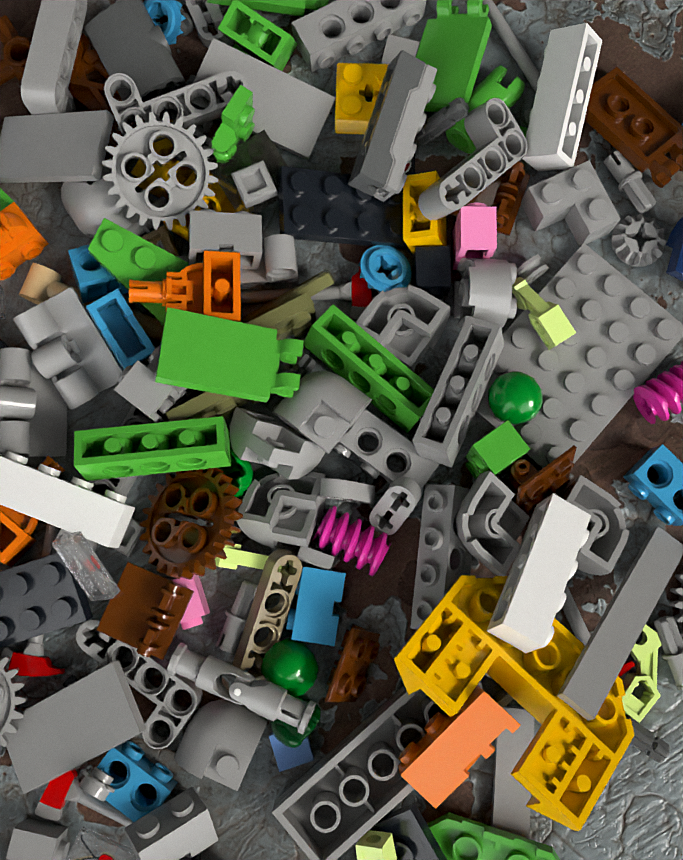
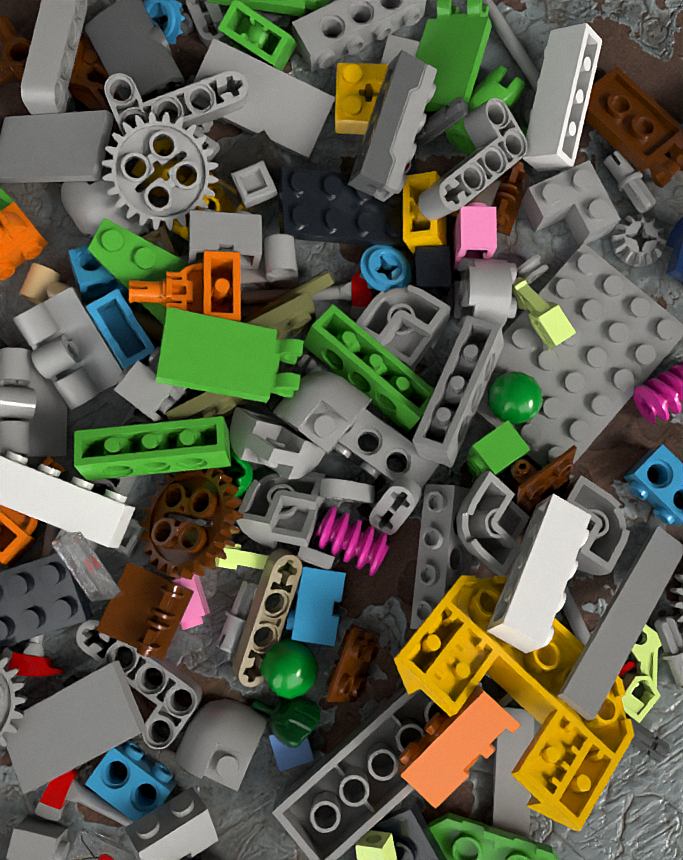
light grey plate [78,767,115,802] -> none
light grey piece [167,643,316,735] -> none
bright green hinge [211,85,255,163] -> none

